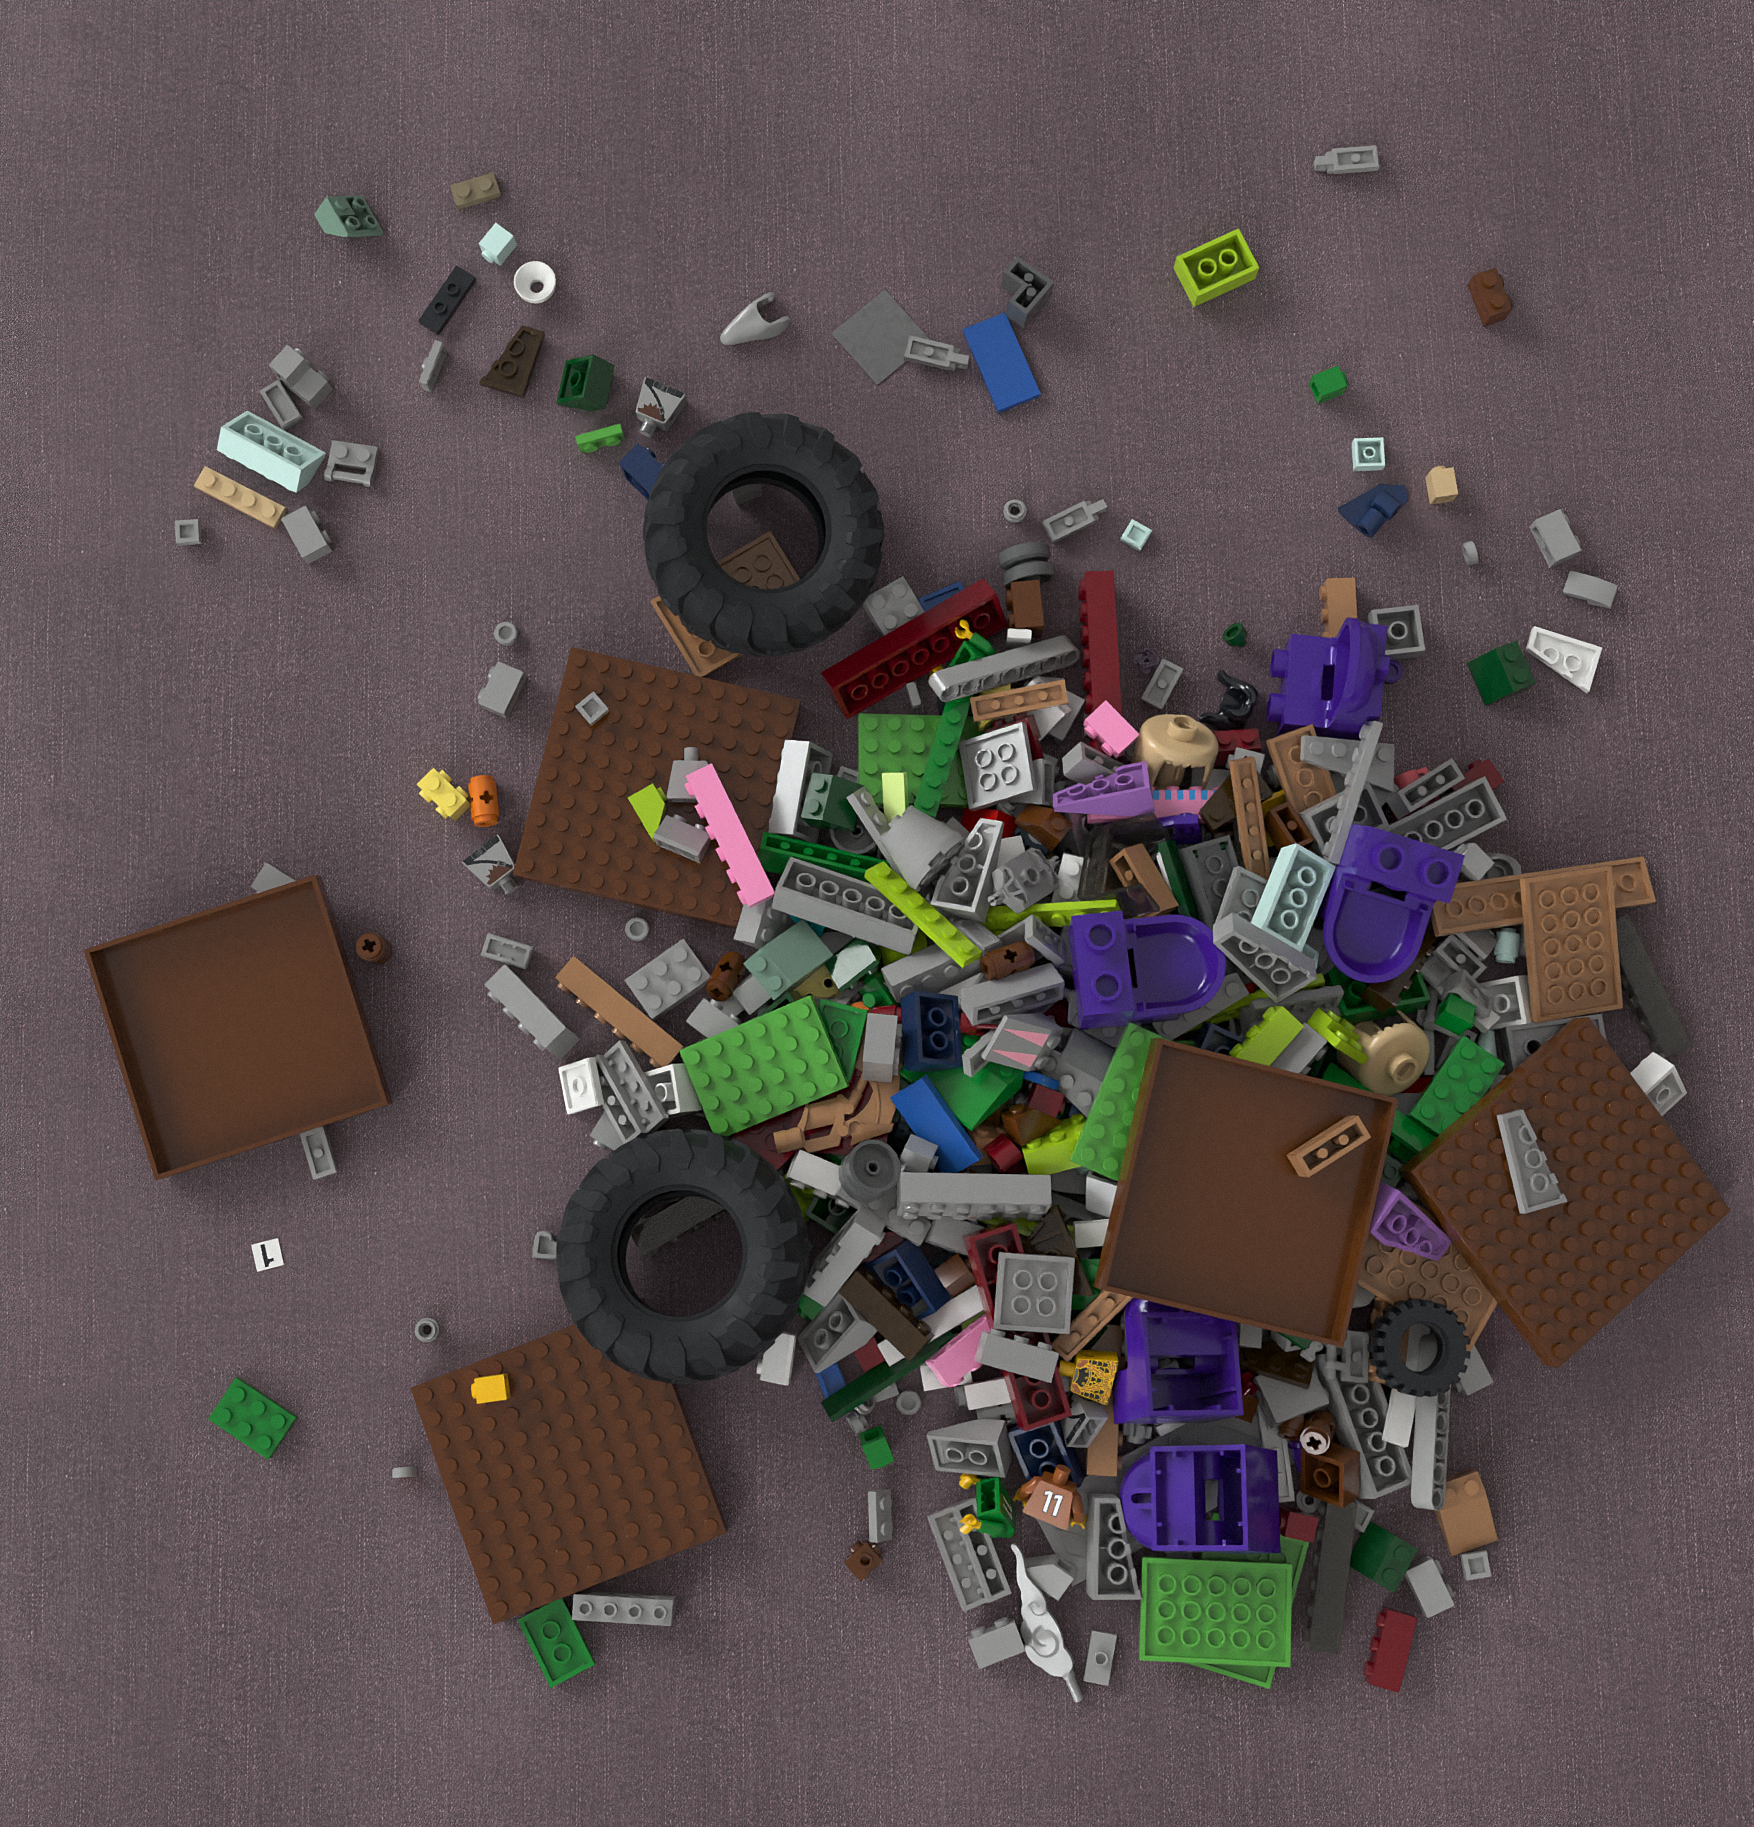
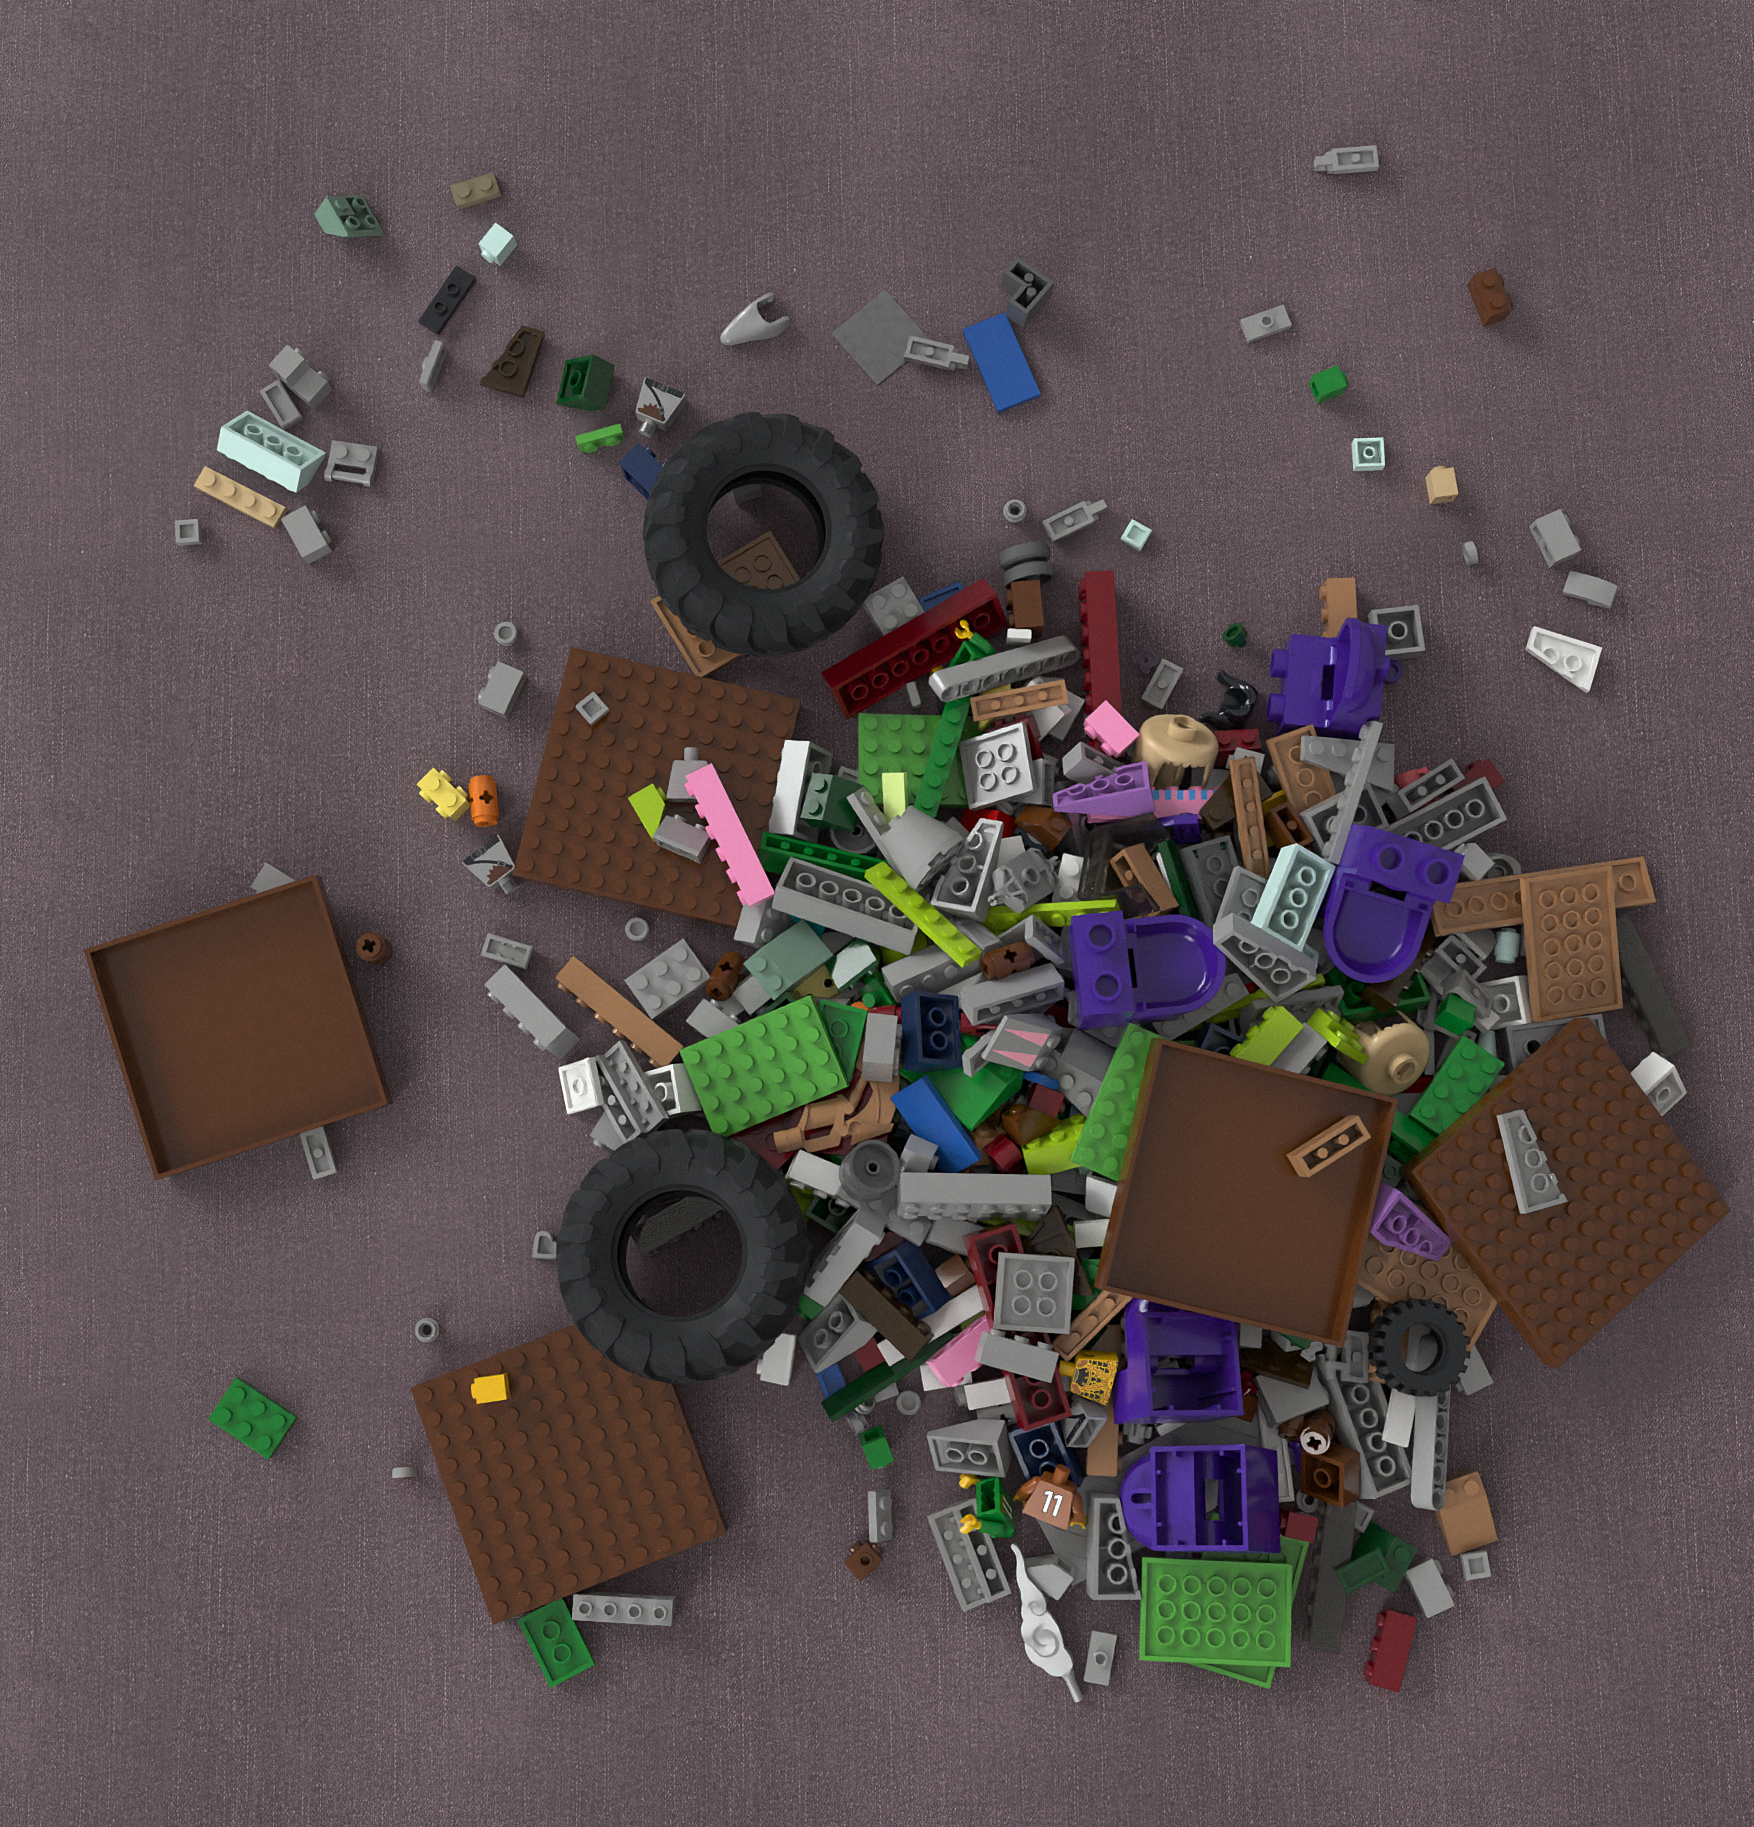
white sticker [251,1238,284,1272] -> none
white piece [514,261,556,303] -> none
light grey brick [968,1617,1026,1669] -> none
lime brick [1174,228,1259,307] -> none
dark blue panel [1338,484,1408,538] -> none
dark green slope [1467,640,1536,706] -> none
none -> light grey plate [1240,304,1292,343]
none -> dark green tile [1334,1548,1391,1594]

